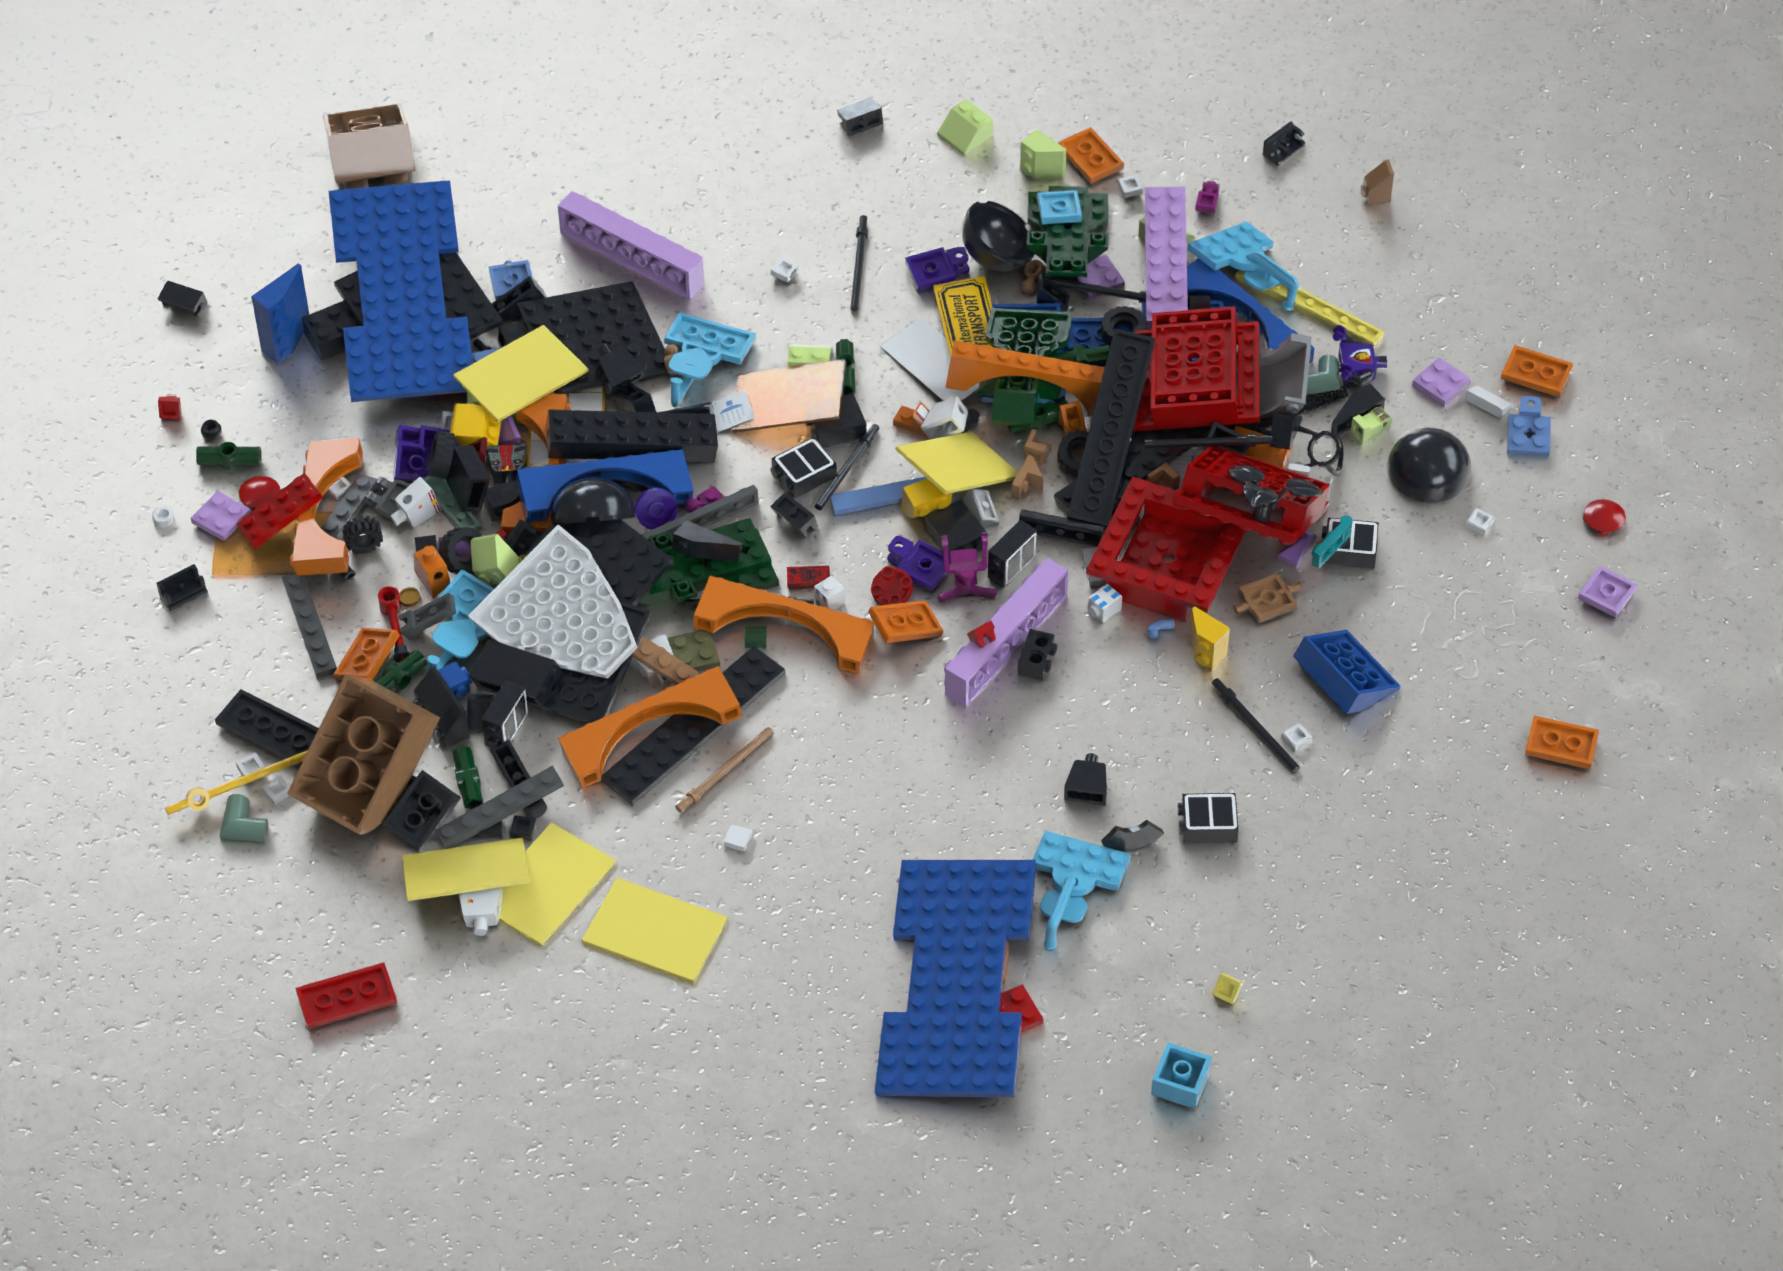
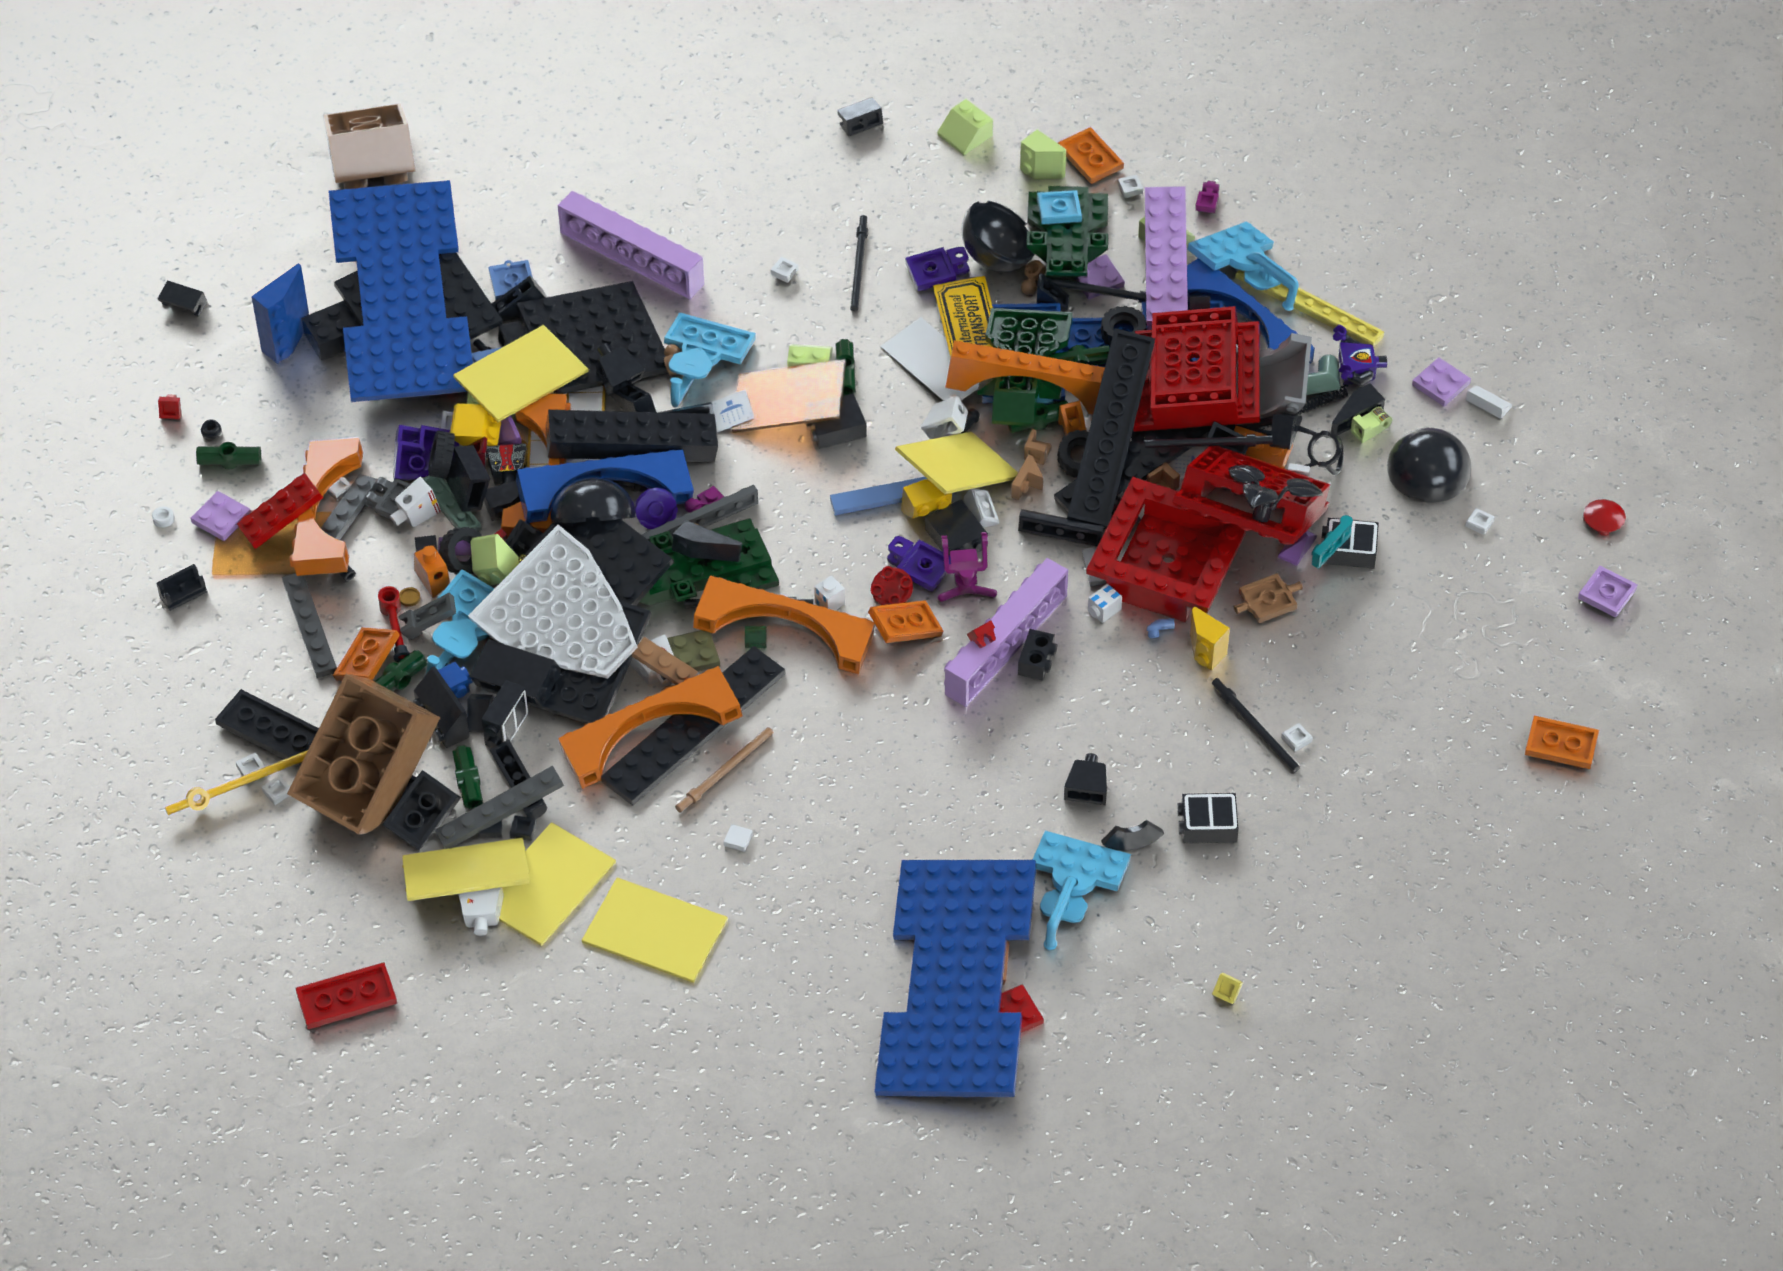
sand green brick [220,794,268,842] -> none
red dish [239,476,280,511] -> none
black tyre [342,516,383,554] -> none
black brick [770,437,837,499] -> none
black hinge [770,492,818,537] -> none
red tile [787,565,830,588] -> none
black bar [815,424,880,511] -> none
orange slope [893,402,930,438] -> none
black brick [988,520,1037,588] -> none
medium azure brick [1151,1043,1212,1109] -> none
black hinge [1263,121,1306,166] -> none
blue slope [1293,629,1401,714] -> none
medium nougat slope [1360,160,1394,205] -> none
orange plate [1501,345,1574,397] -> none
medium blue plate [1507,396,1551,457] -> none

